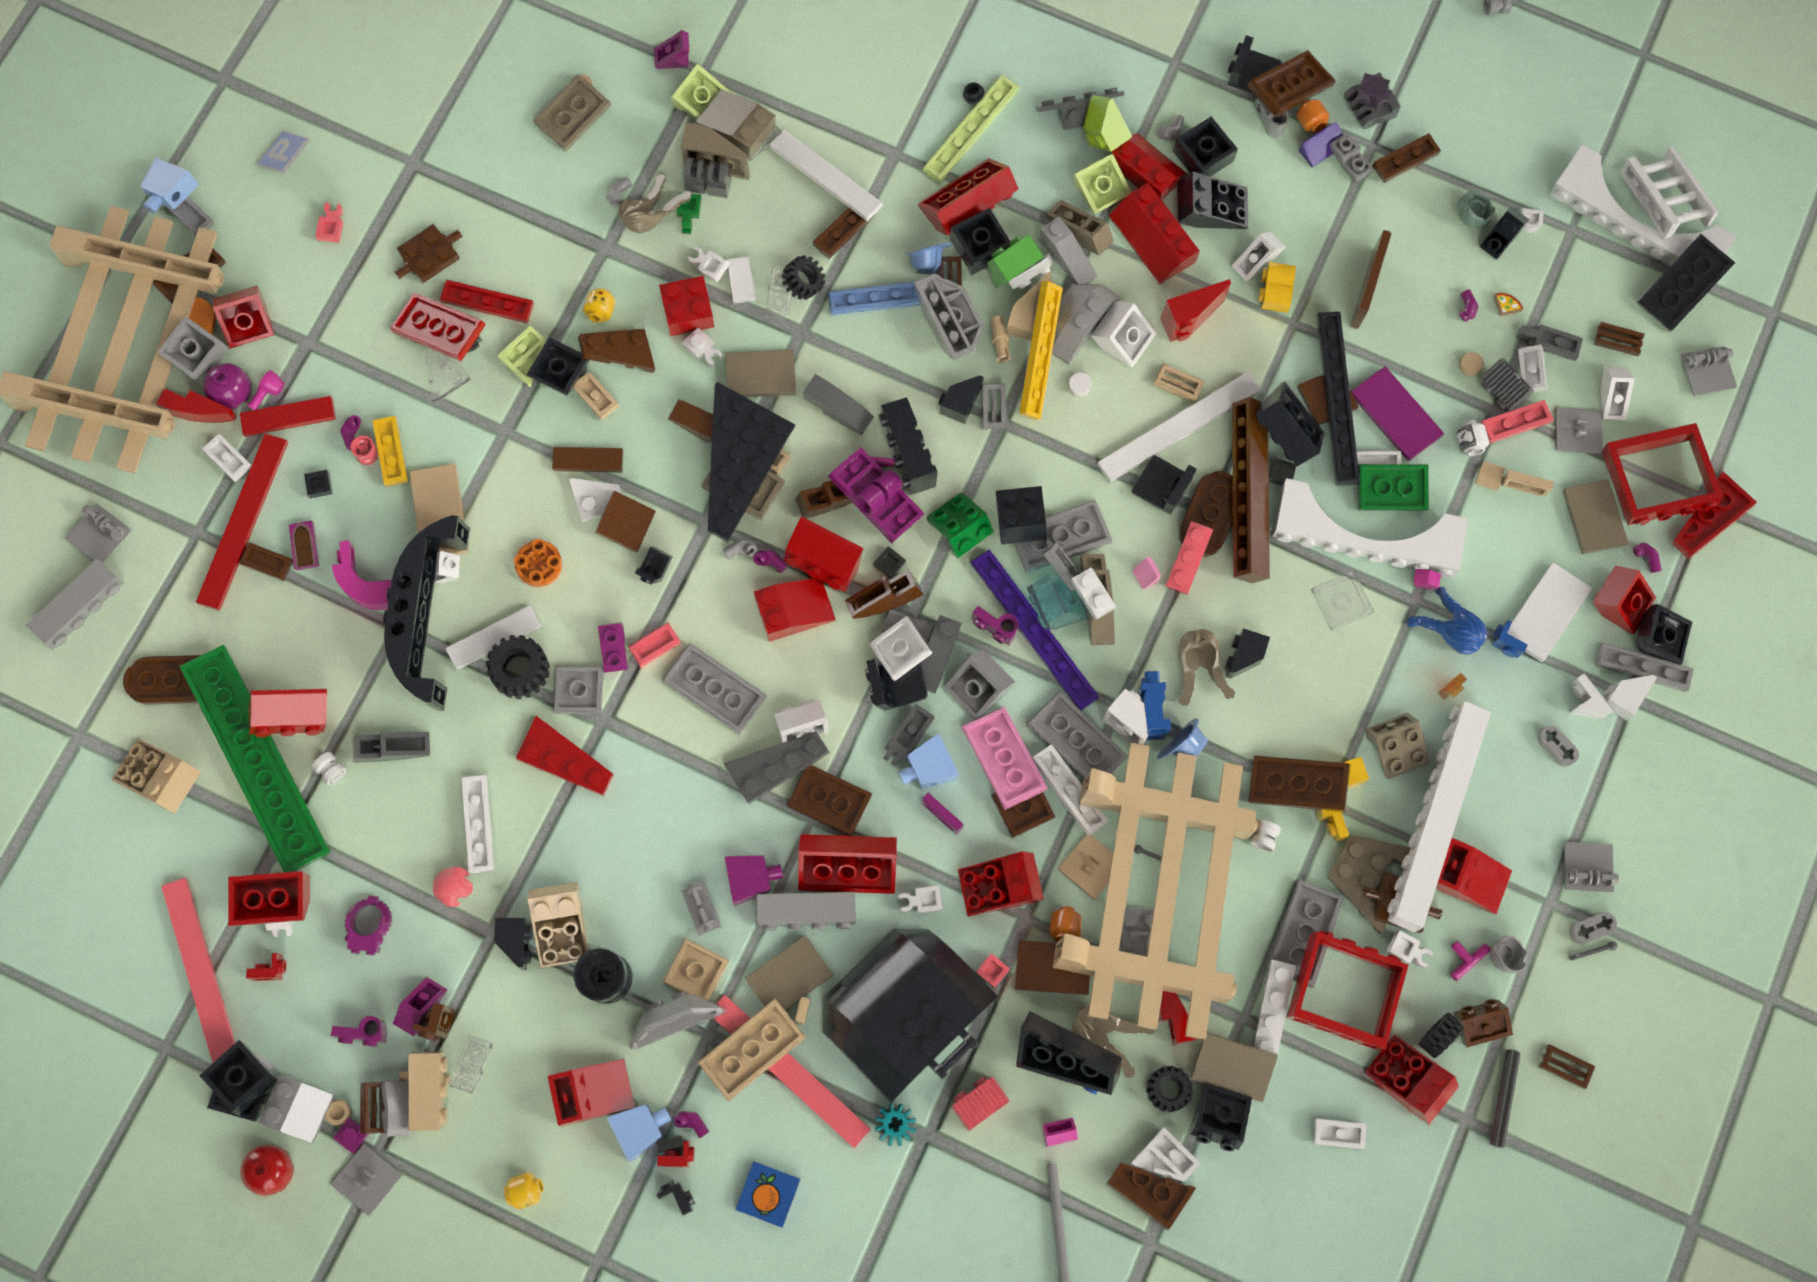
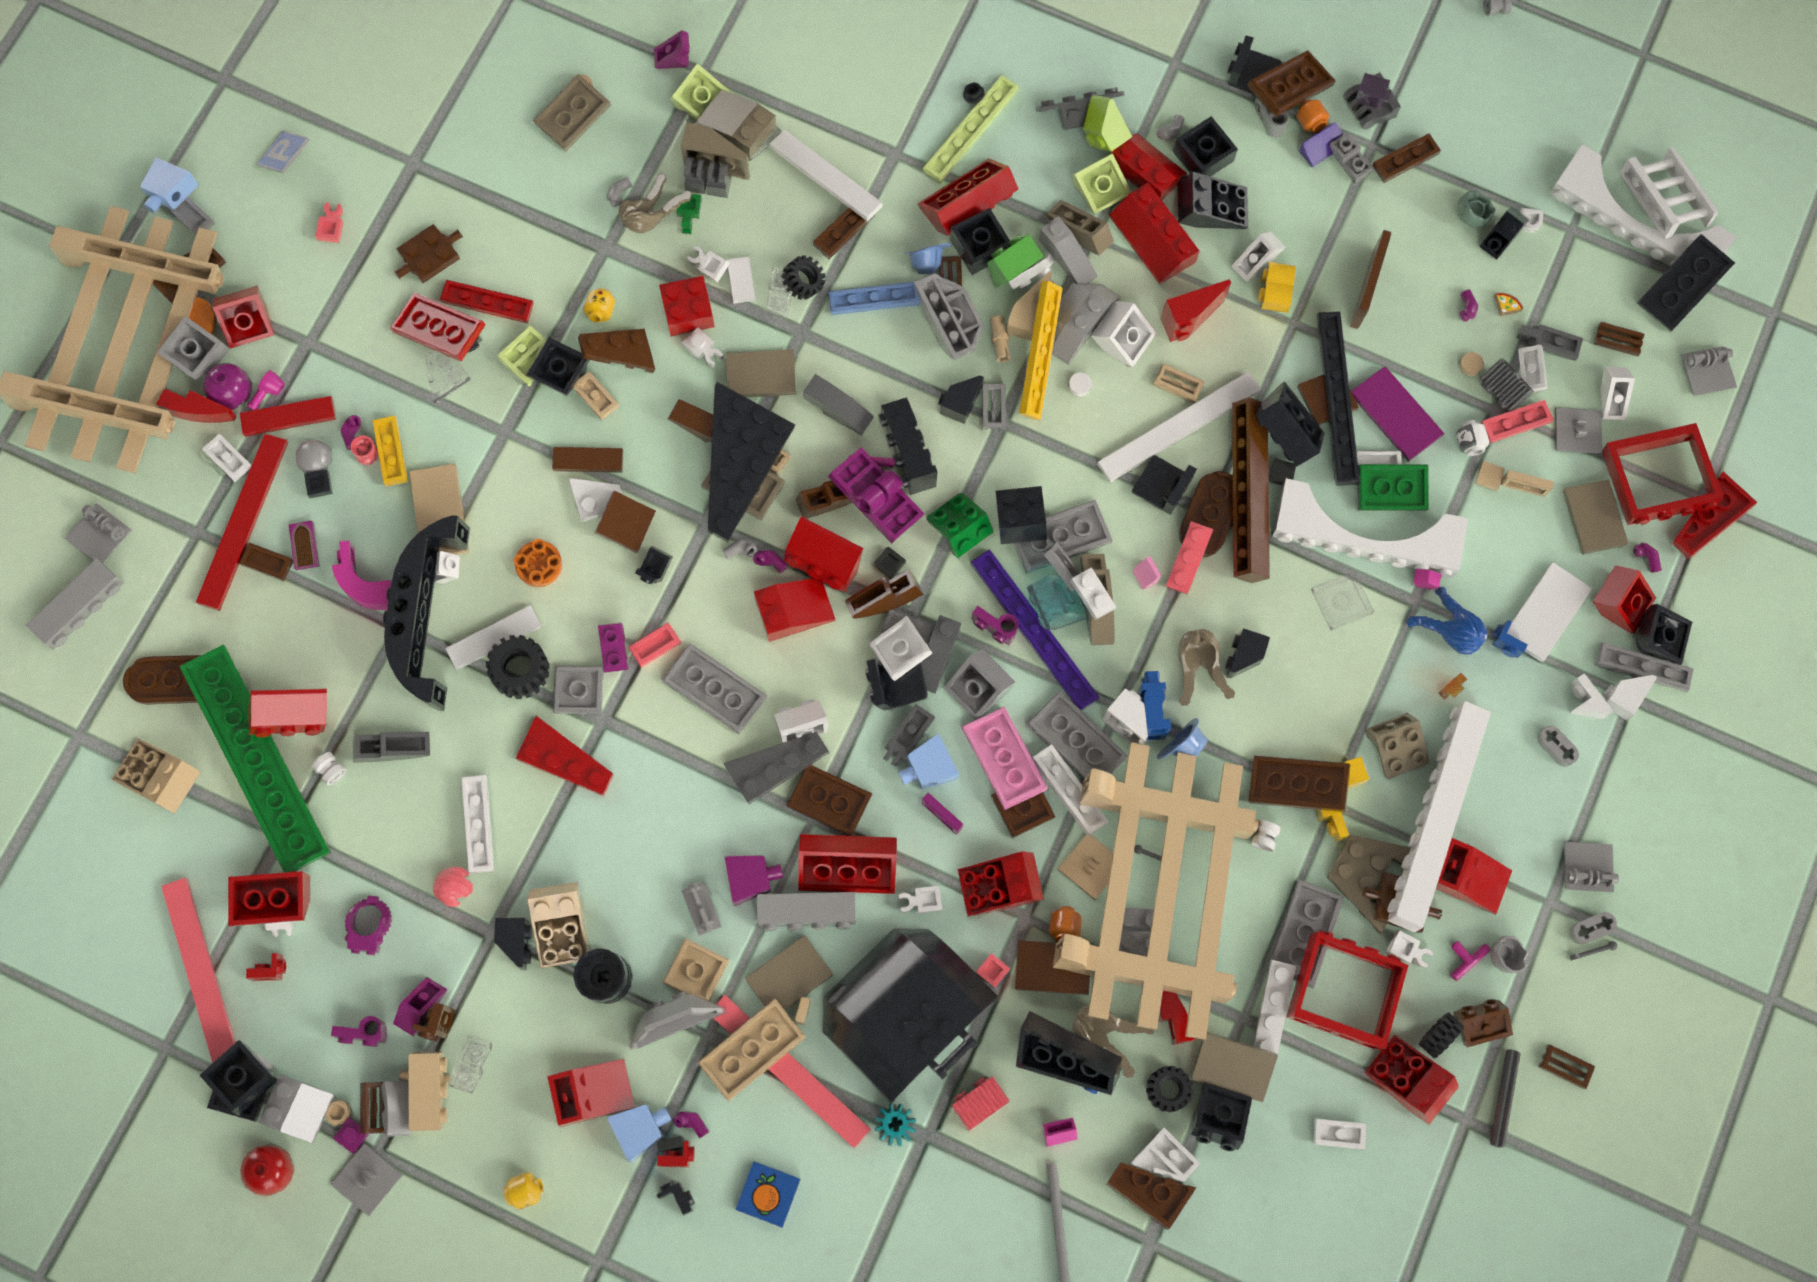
none -> light grey hair [296,440,332,473]

